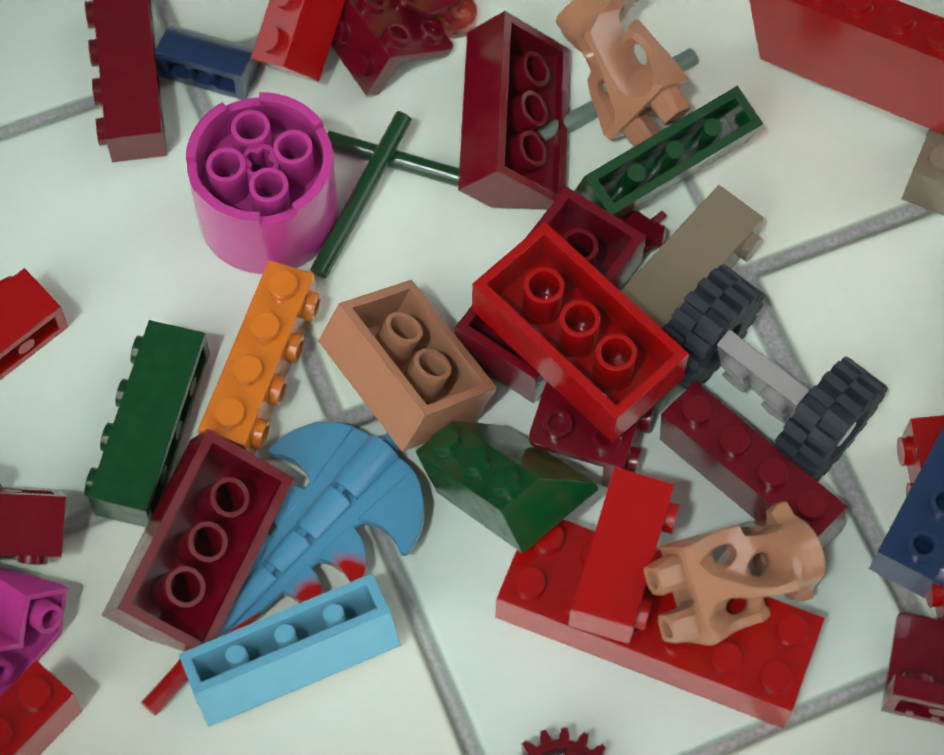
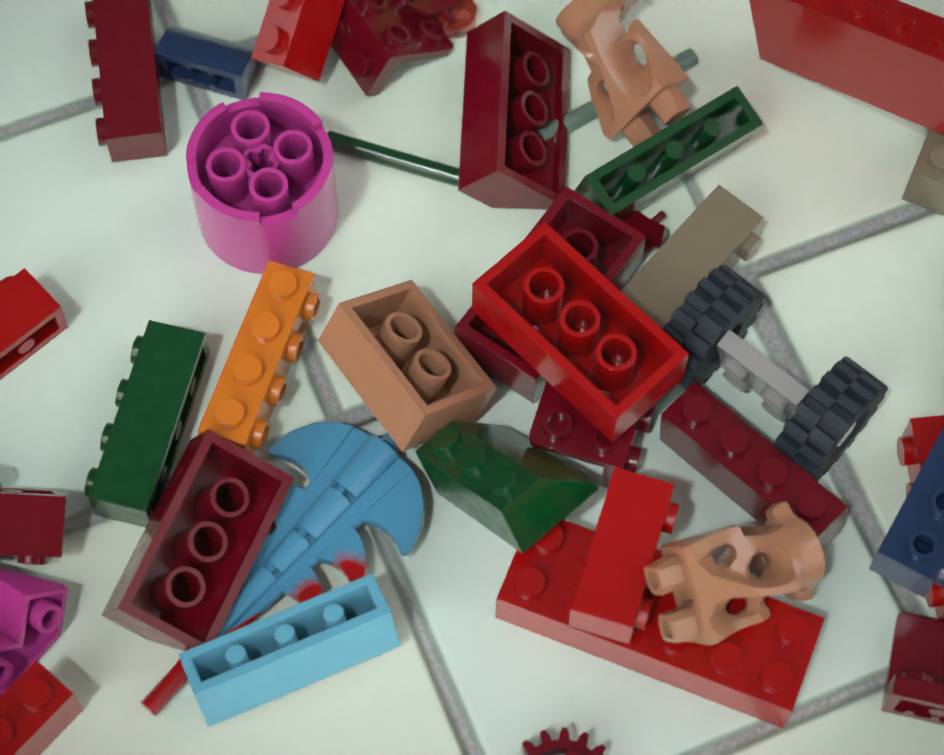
dark green bar [310,111,412,278] -> none

